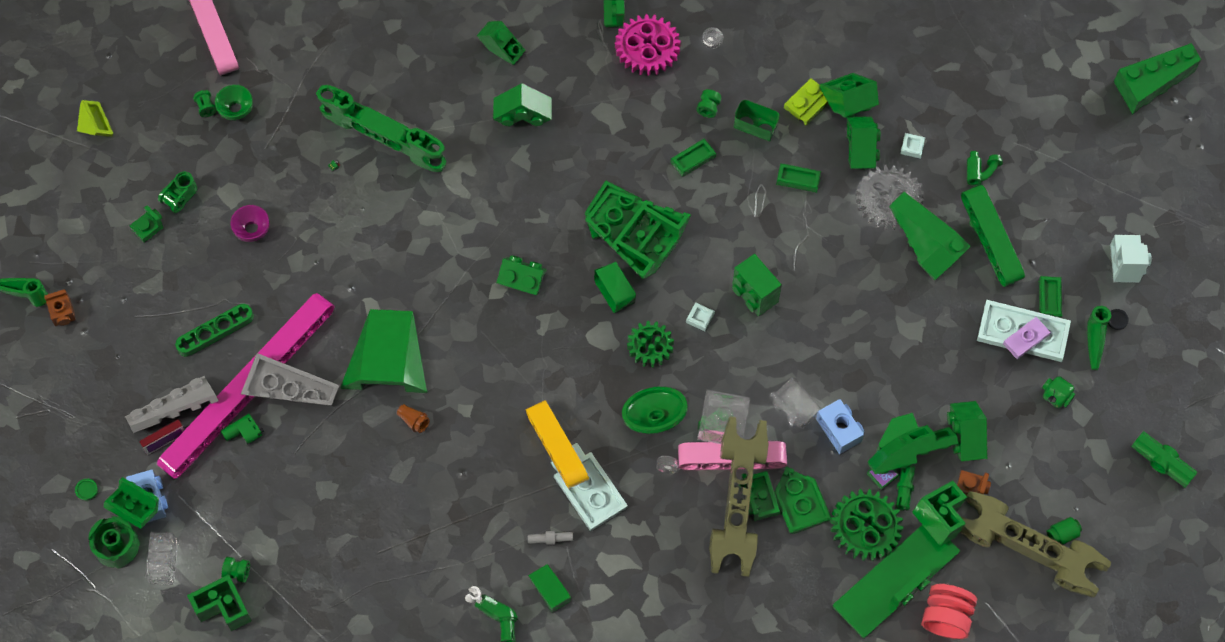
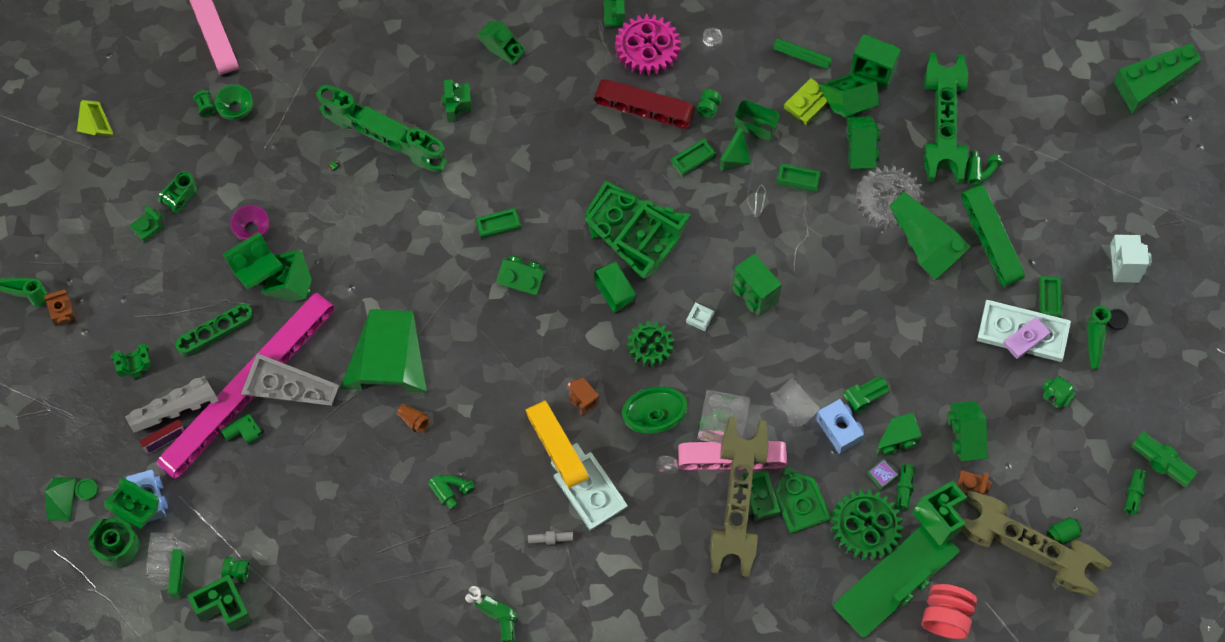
green brick [493,83,552,127] -> none
green slope [528,564,571,613] -> none
green slope [868,425,958,474] -> none
light aqua tile [900,133,925,158] -> none
none -> green slope [45,477,77,522]
none -> green piece [111,344,151,380]
none -> green tile [168,549,186,600]
none -> green bracket [222,232,284,290]
none -> green slope [261,250,312,302]
none -> green plant [428,475,476,510]
none -> green brick [441,80,472,122]
none -> green tile [475,208,521,239]
none -> dark orange brick [566,377,599,416]
none -> dark red beam [594,79,695,129]
none -> green slope [720,127,751,171]
none -> green axle [774,38,832,69]
none -> green piece [843,376,890,414]
none -> green brick [850,34,901,89]
none -> green piece [924,53,968,184]
none -> green pin [1124,469,1148,515]

